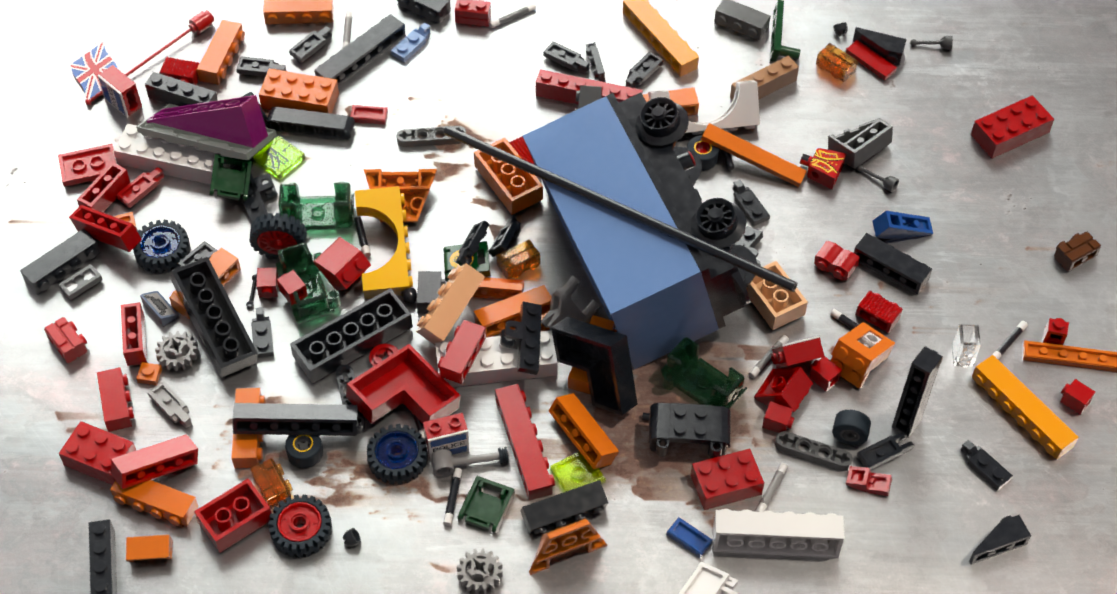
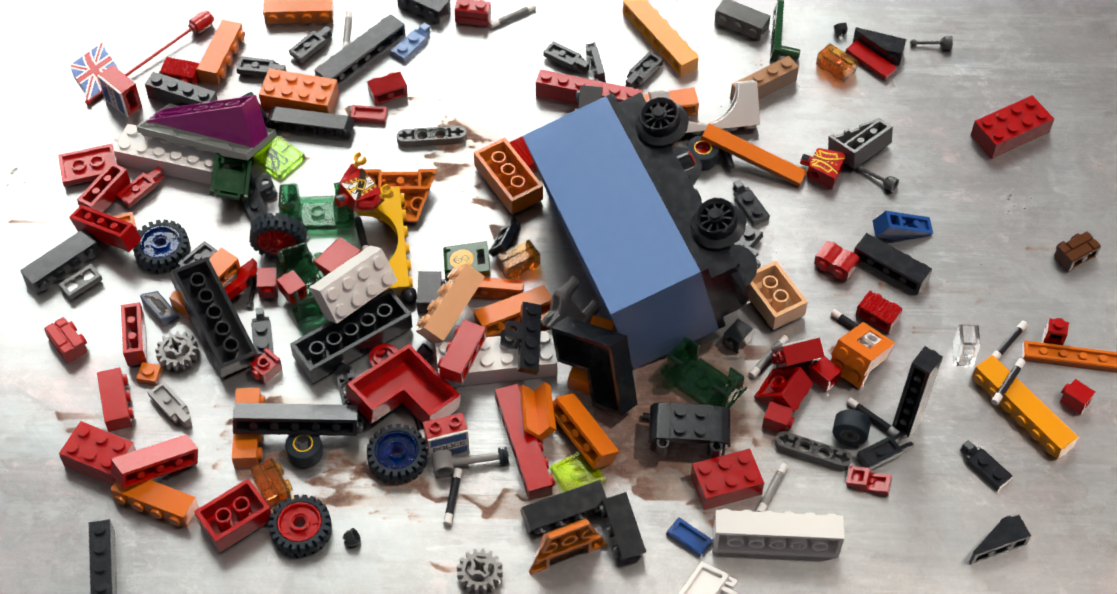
orange hinge [126,535,173,562] -> none
black piece [444,126,798,292] -> none
black hinge [455,220,490,266] -> none
dark green container [457,476,515,533] -> none
none -> red tile [224,258,257,300]
none -> brick [250,348,282,384]
none -> white brick [309,245,398,323]
none -> torso [334,152,394,212]
none -> red brick [367,71,408,106]
none -> black hinge [417,343,434,360]
none -> orange panel [520,382,556,441]
none -> black brick [598,492,646,562]
none -> black brick [722,318,754,354]
none -> black bar [847,398,900,436]
none -> black bar [991,358,1026,405]

